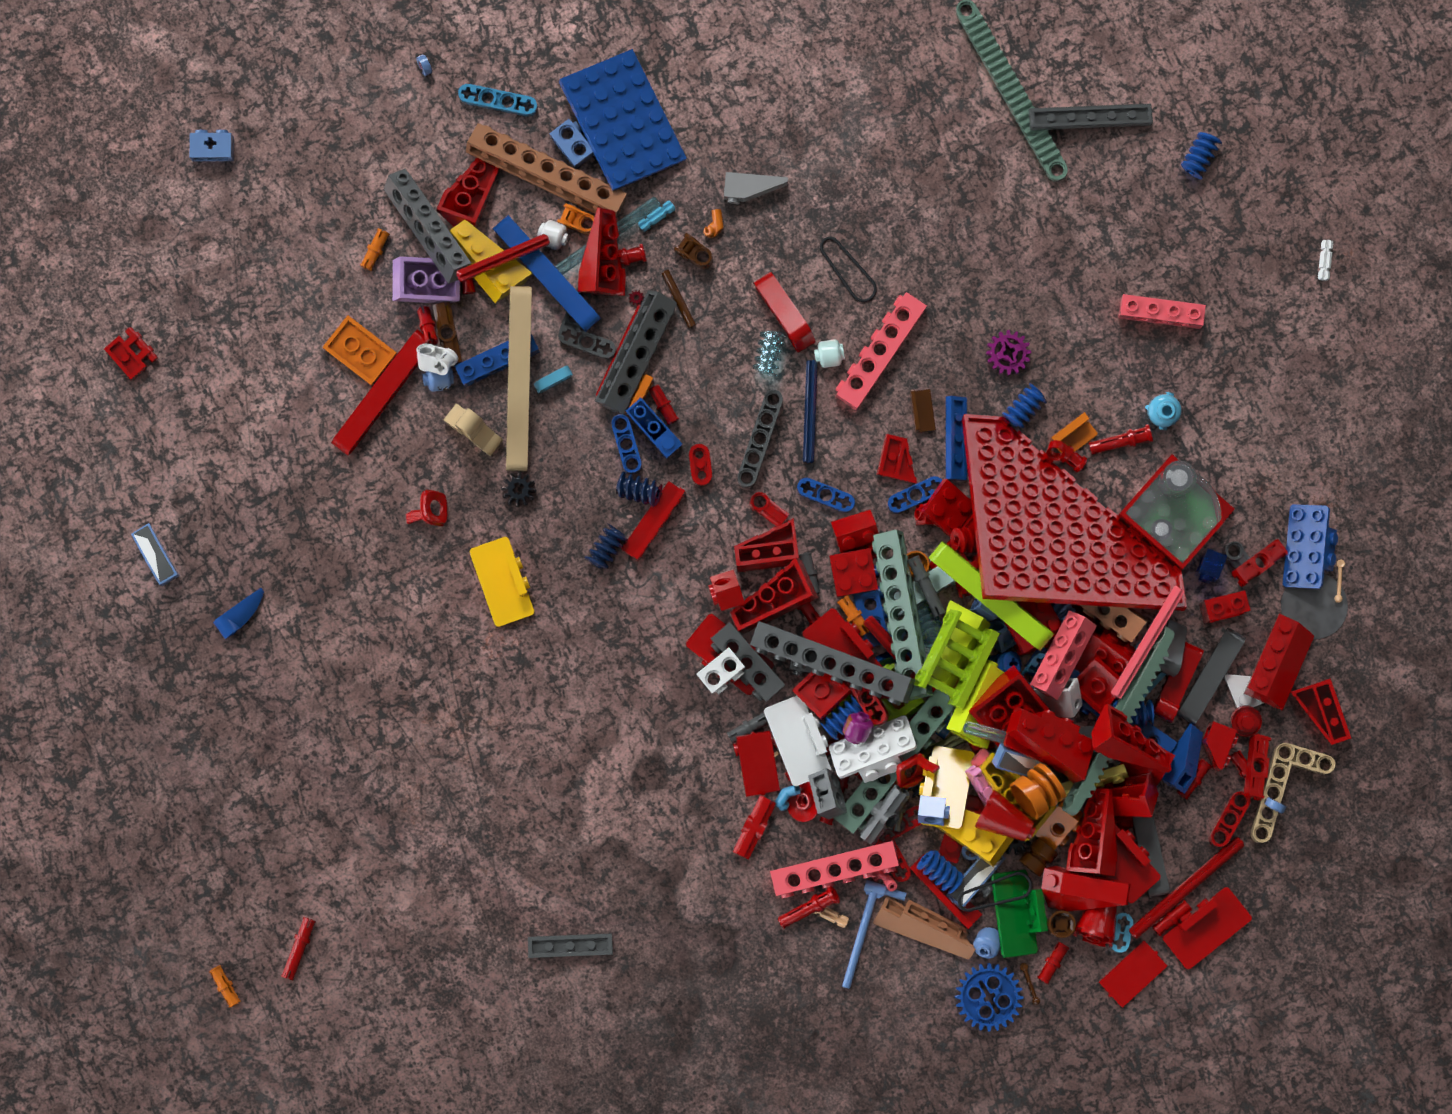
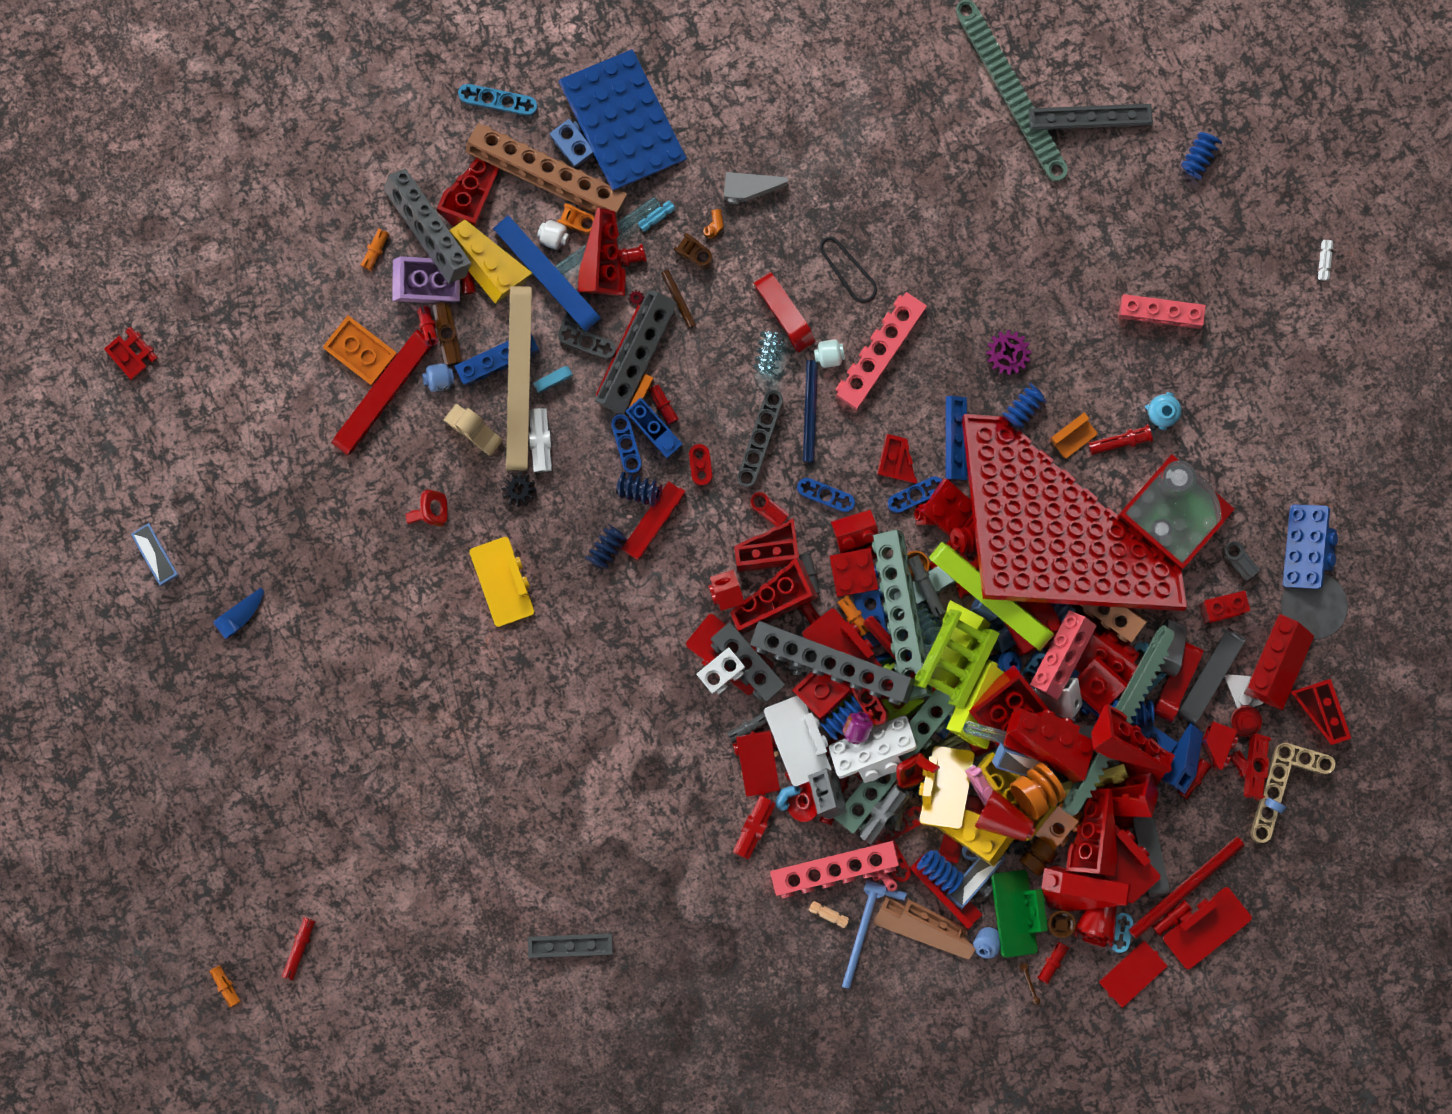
medium blue brick [189,130,234,161] -> none
medium blue tile [416,54,432,76] -> none
white piece [416,343,458,375] -> none
red axle [456,234,550,282] -> none
red pin [778,886,840,929] -> none
reddish brown panel [909,389,936,434] -> none
brick [918,795,950,826] -> none
blue gear [955,963,1024,1032] -> none
black piece [958,872,1032,912] -> none
coral tile [971,748,990,768] -> none
red connector [1046,440,1087,472] -> none
coral axle [1111,586,1185,699] -> none
clear blue brick [1195,548,1227,584] -> none
red beam [1209,791,1250,847] -> none
red piece [1232,539,1288,587] -> none
light nougat hinge [1334,559,1345,603] -> none
none -> white piece [529,408,552,473]

